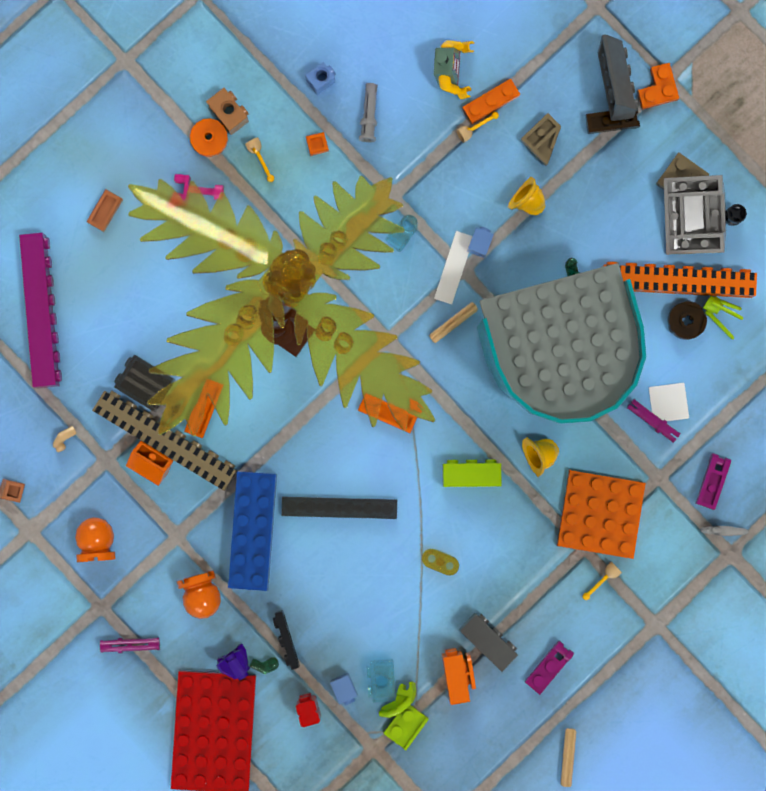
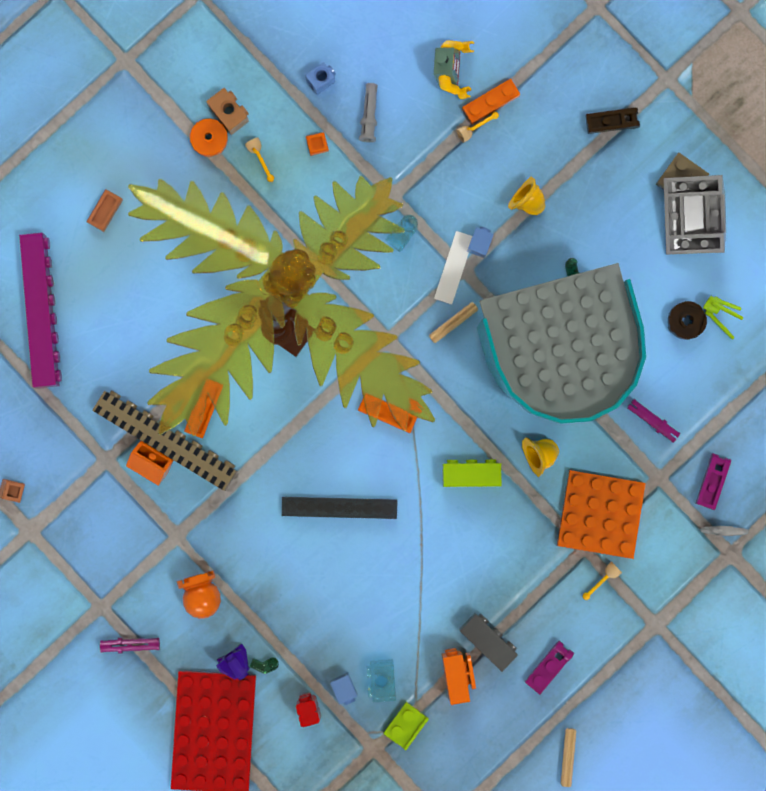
tan arm [53,426,77,452] -> none
orange tile [75,517,115,562] -> none
clear smoke brick [114,355,176,412] -> none
dark pink bar [172,174,224,203] -> none
blue brick [228,471,277,591] -> none
black plate [273,610,300,670] -> none
lime piece [379,681,416,718] -> none
clear yellow plate [422,549,459,576] -> none
dark tan wing [520,113,561,166] -> none
dark grey slope [597,34,638,121] -> none
orange brick [602,262,757,298] -> none
orange plate [637,63,679,110] -> none
white sticker [649,383,689,421] -> none
black wheel [726,204,747,226] -> none

